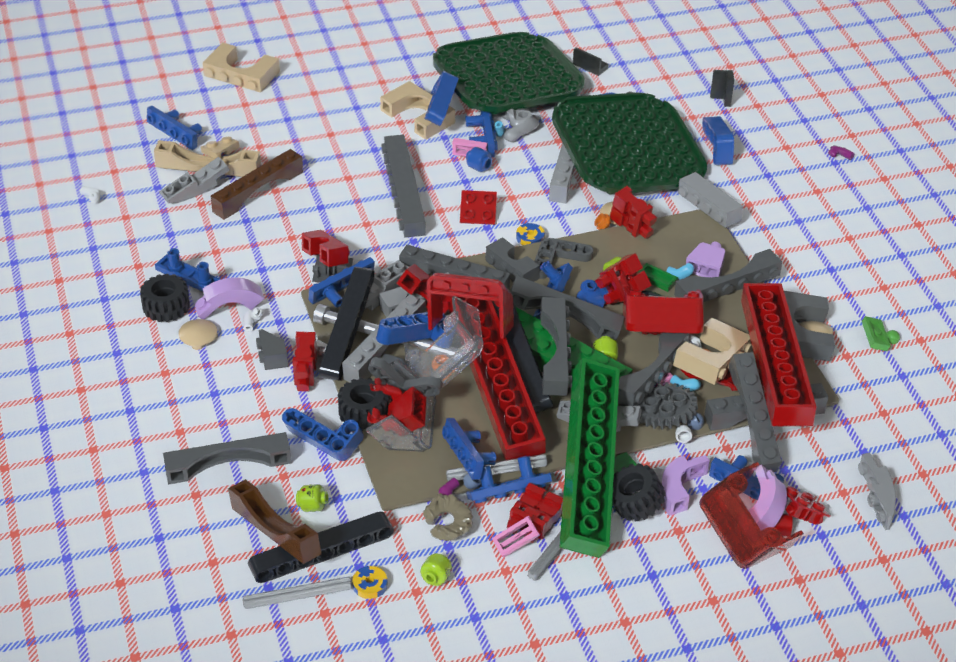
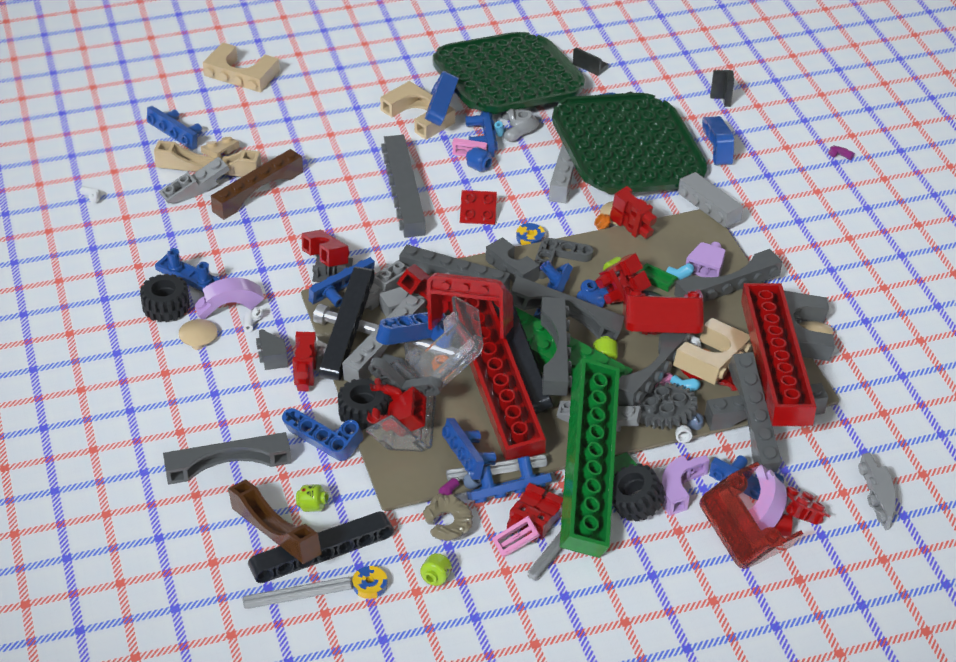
bright green plate [861,316,900,351] -> none

